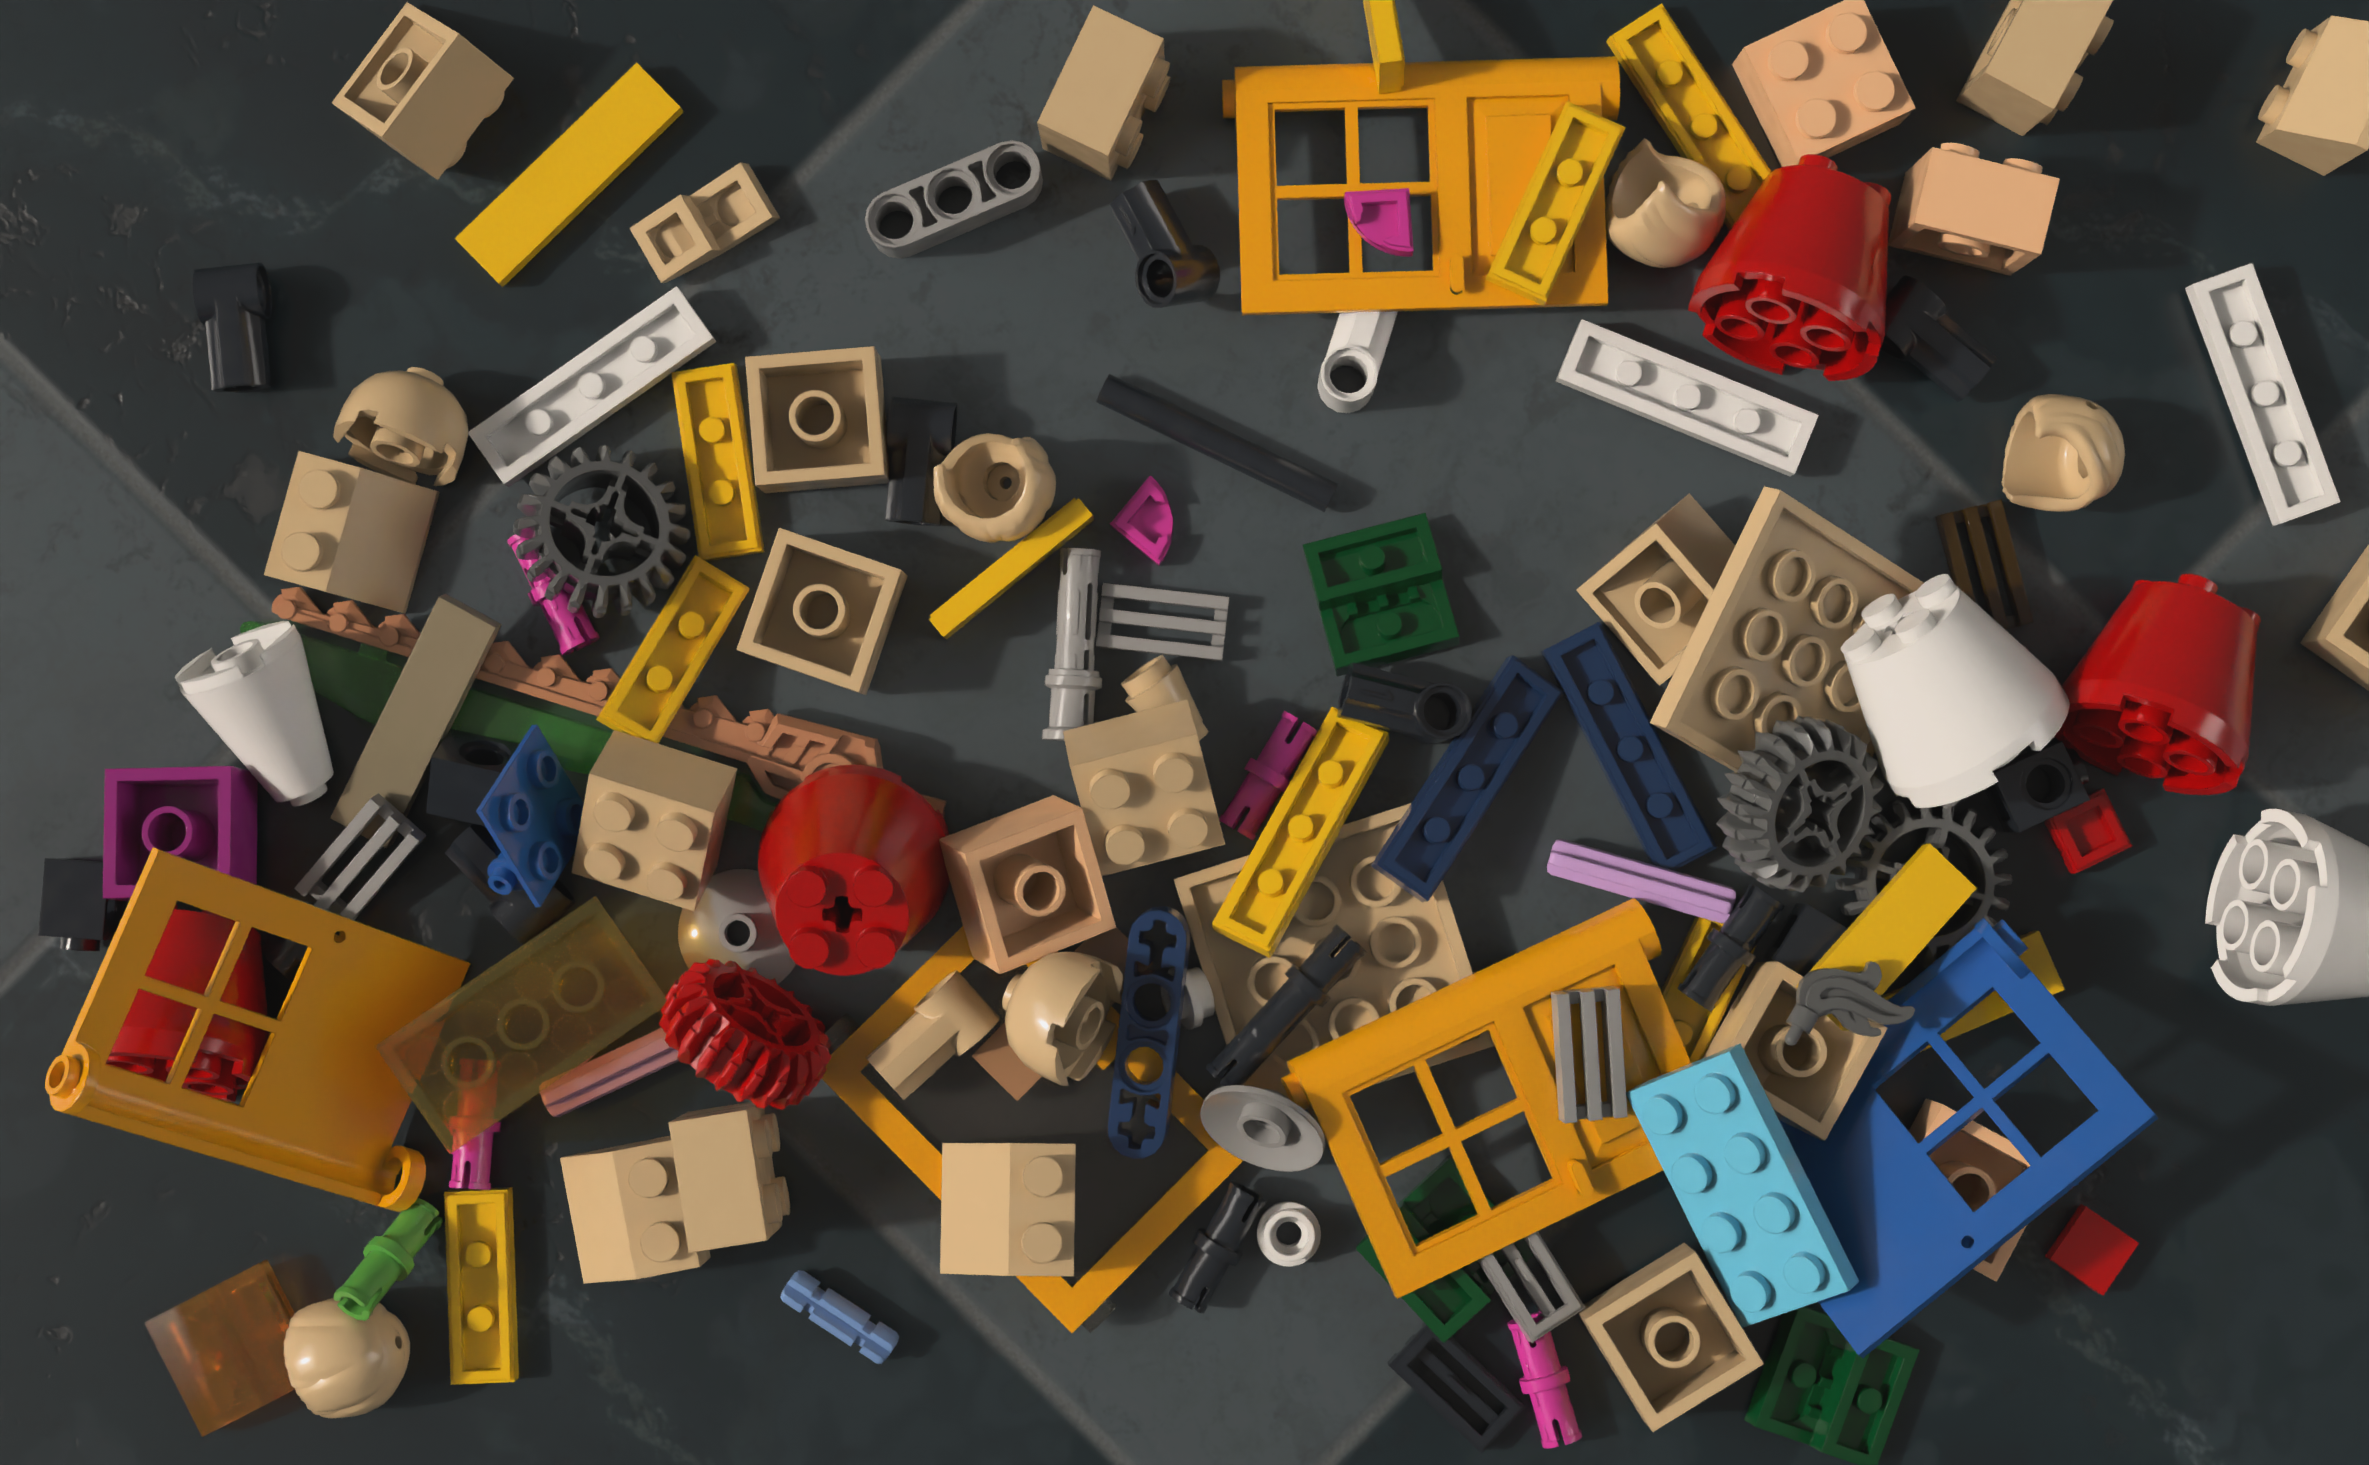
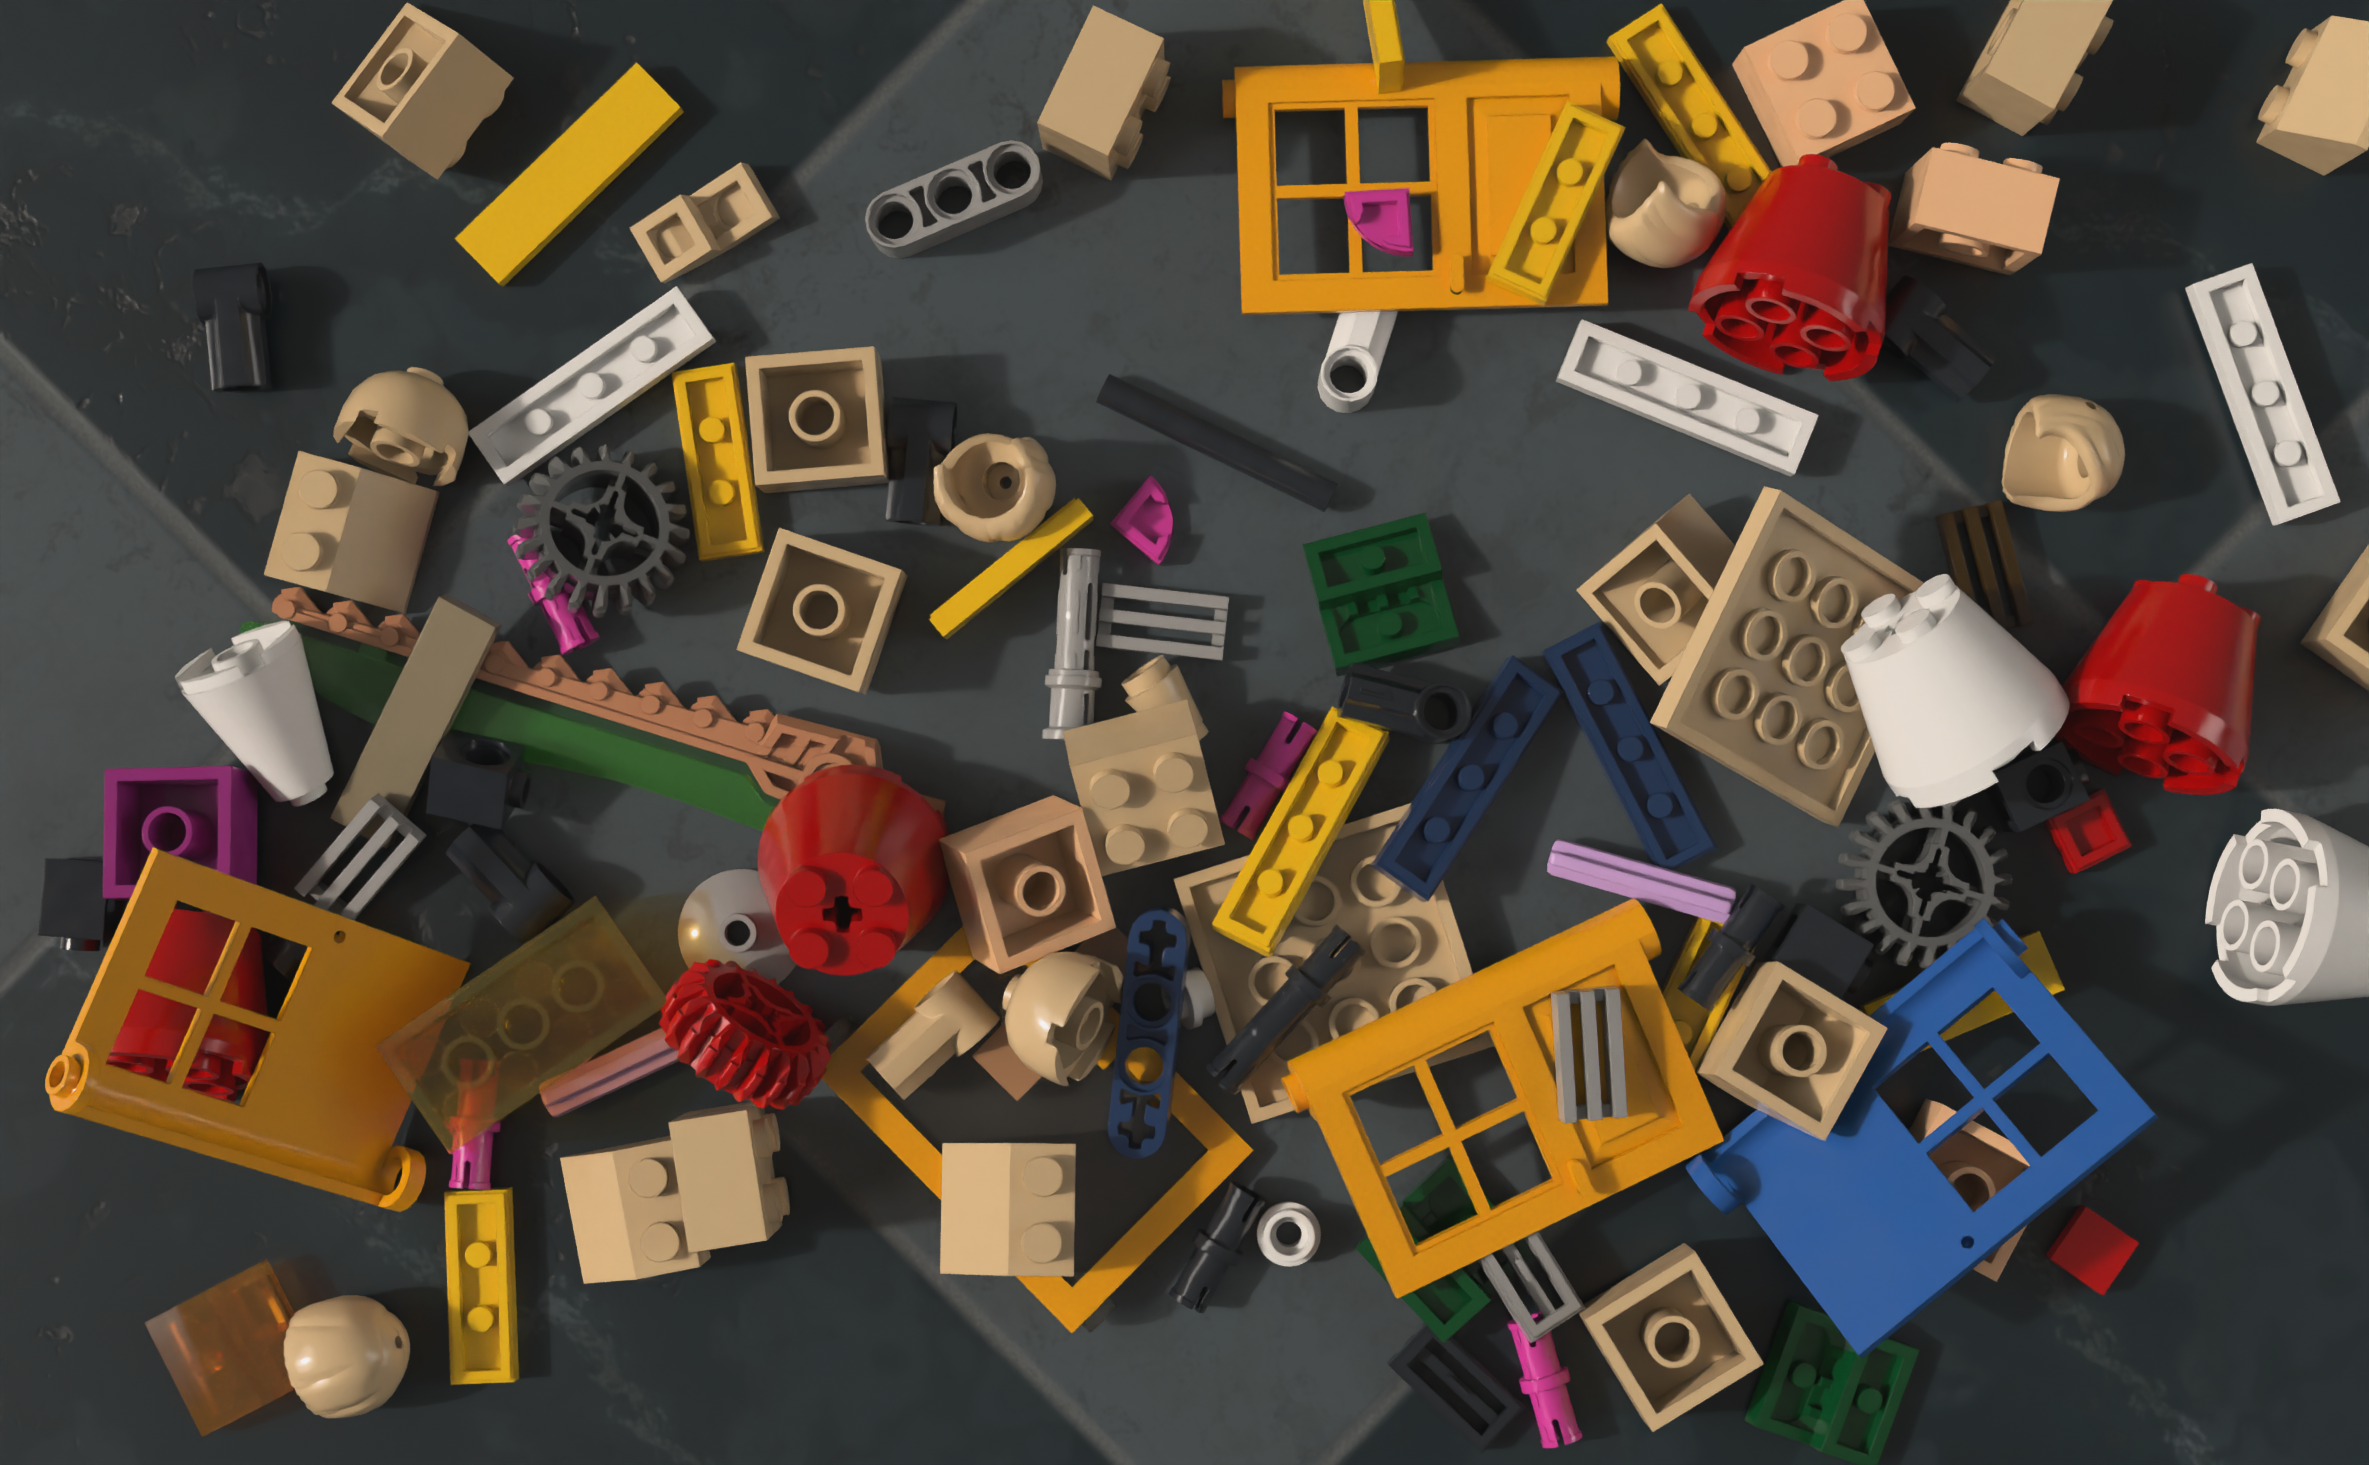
bright green pin [334,1198,443,1321] -> none
blue hinge [476,724,584,908] -> none
tan brick [572,730,737,911] -> none
yellow tile [596,555,750,744] -> none
medium blue axle [780,1270,899,1364] -> none
black piece [1110,180,1220,308] -> none
light grey dish [1200,1085,1325,1172] -> none
medium azure plate [1626,1043,1859,1328] -> none
dark grey gear [1716,716,1884,893] -> none
dark grey piece [1785,961,1915,1046] -> none
yellow tile [1796,843,1977,1031] -> none

